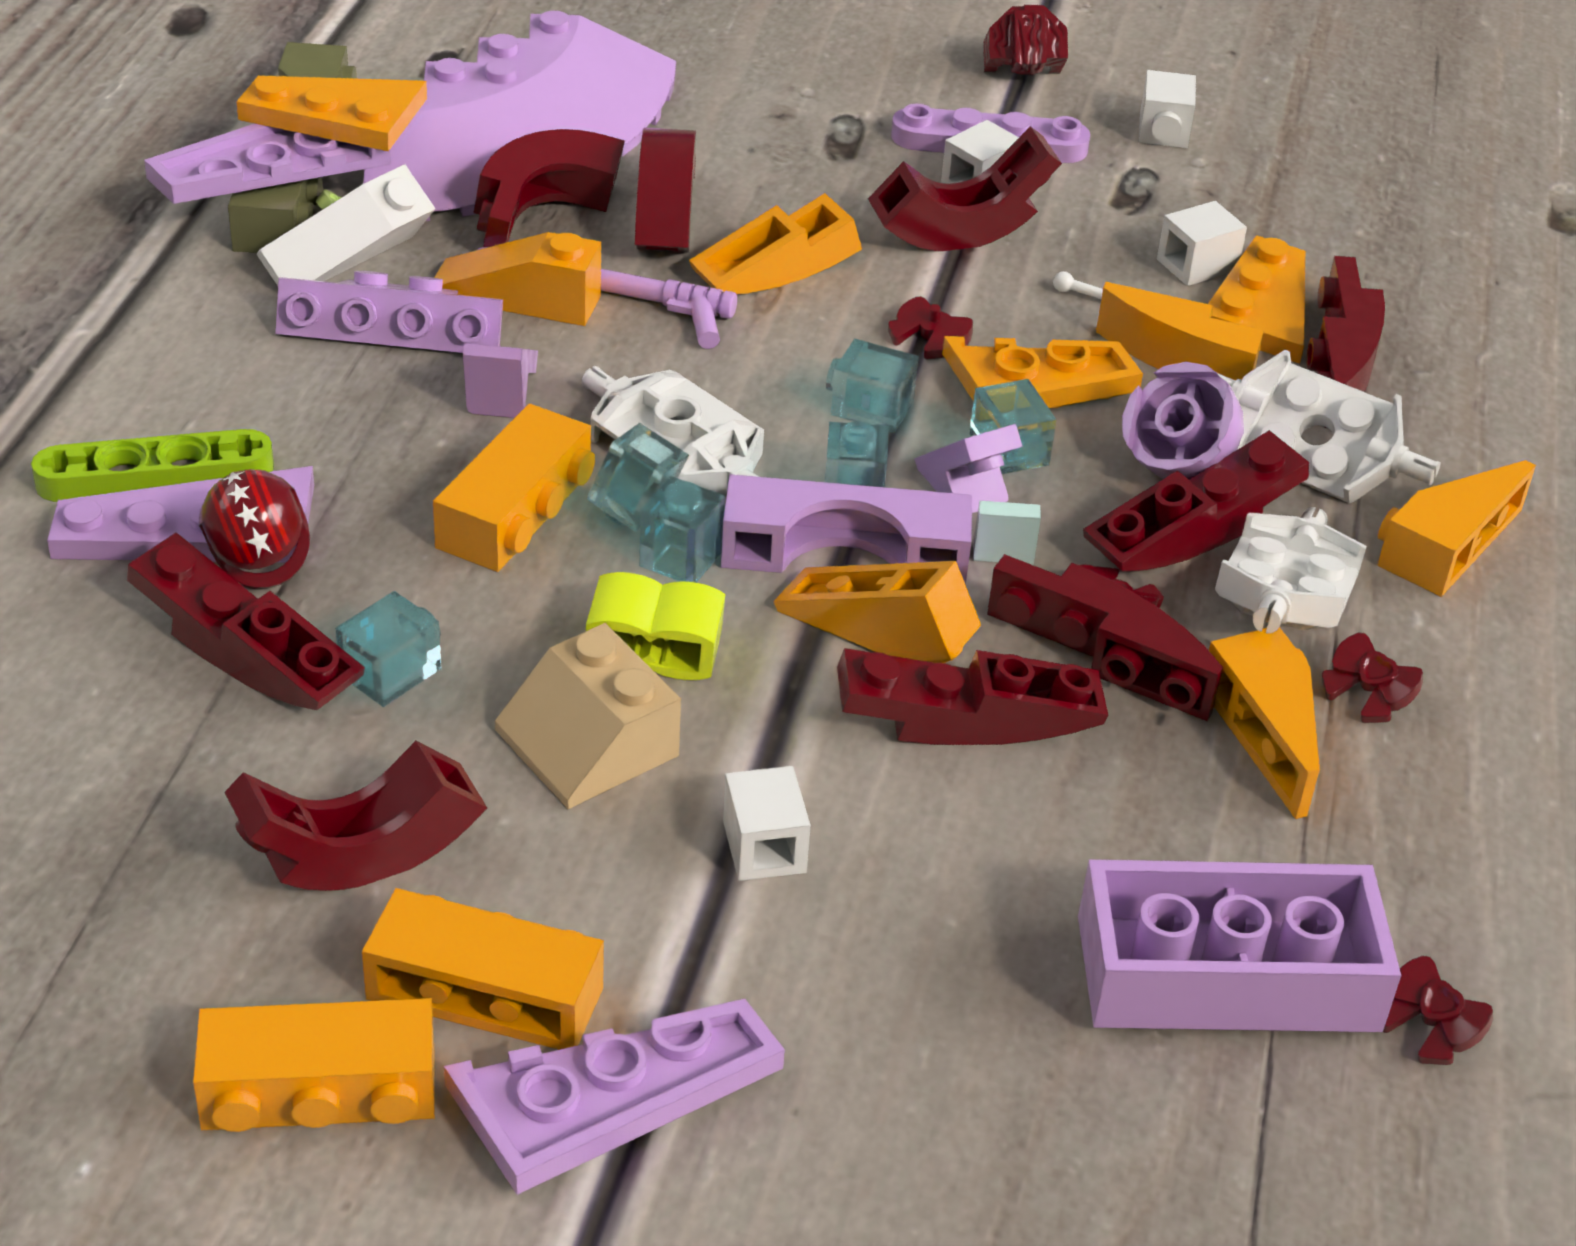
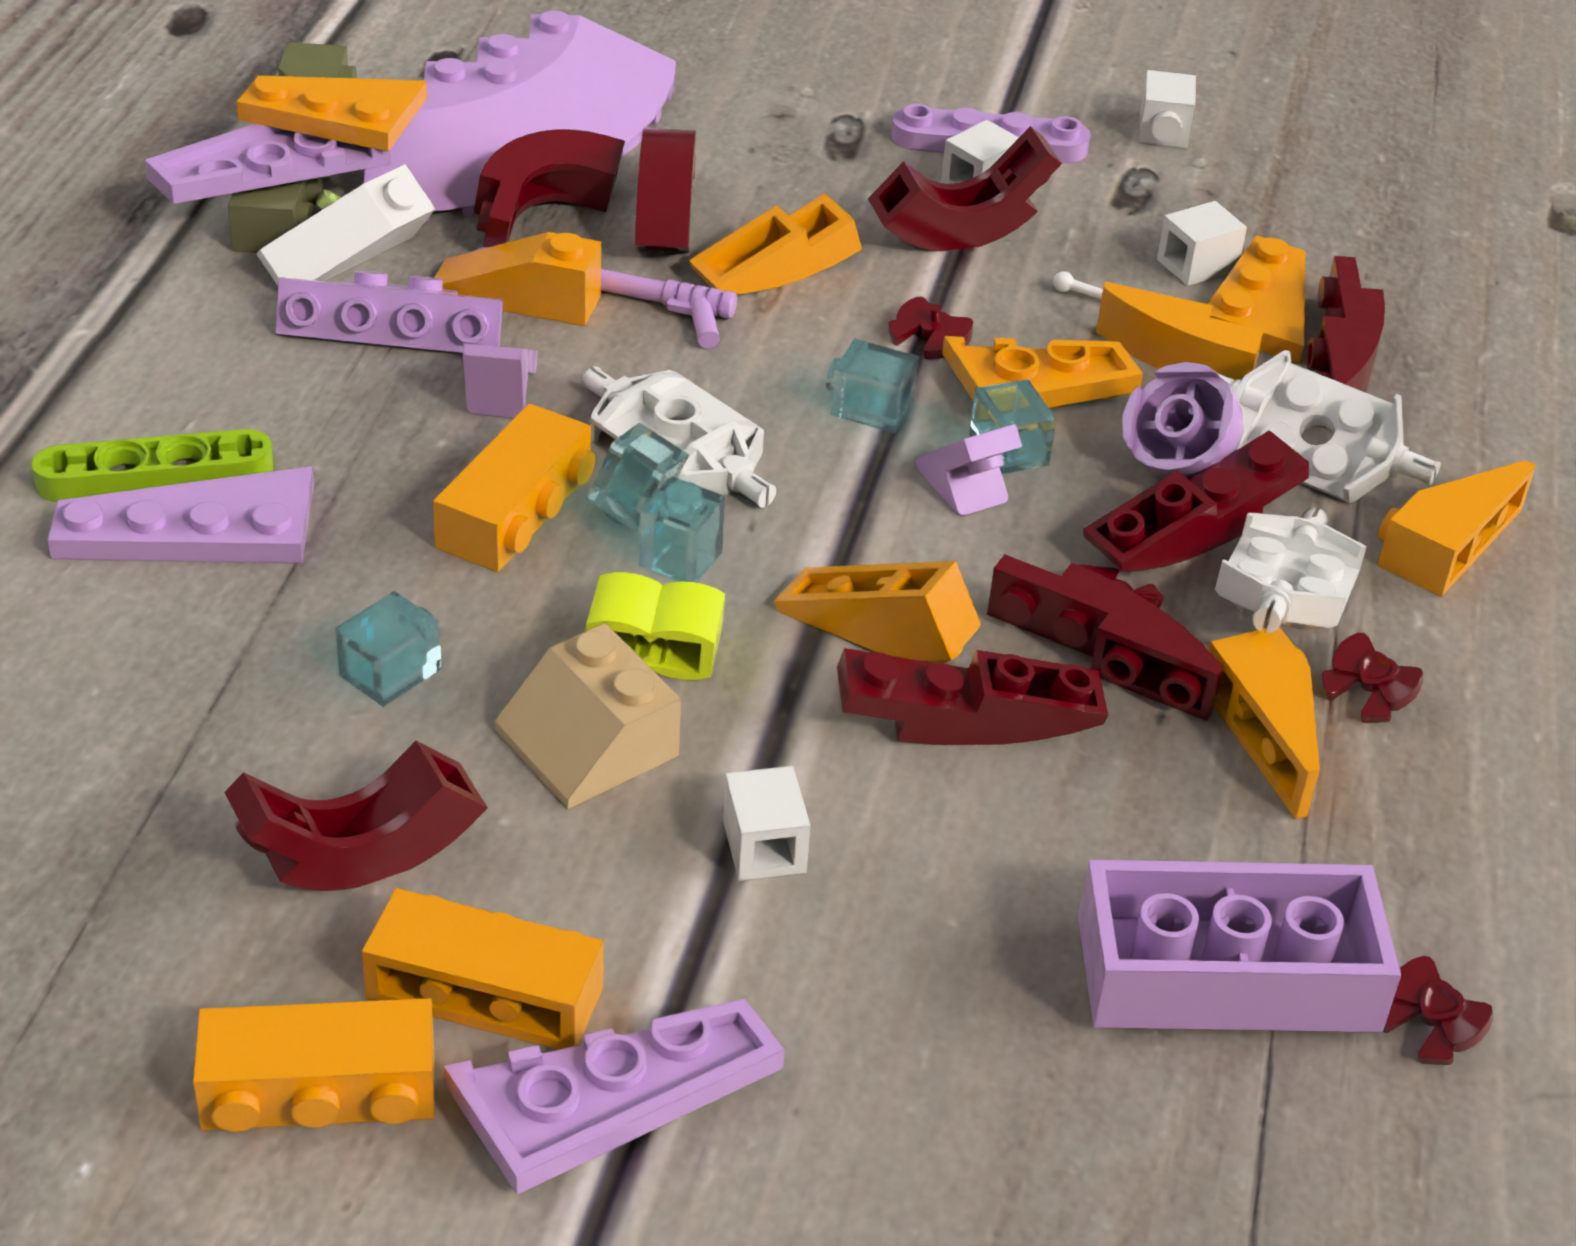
dark red slope [127,532,365,710] -> none
dark red helmet [199,469,310,588] -> none
lavender arch [721,474,972,585] -> none
clear light blue brick [824,421,889,487] -> none
light aqua tile [973,500,1041,565] -> none
dark red hair [983,4,1068,75] -> none

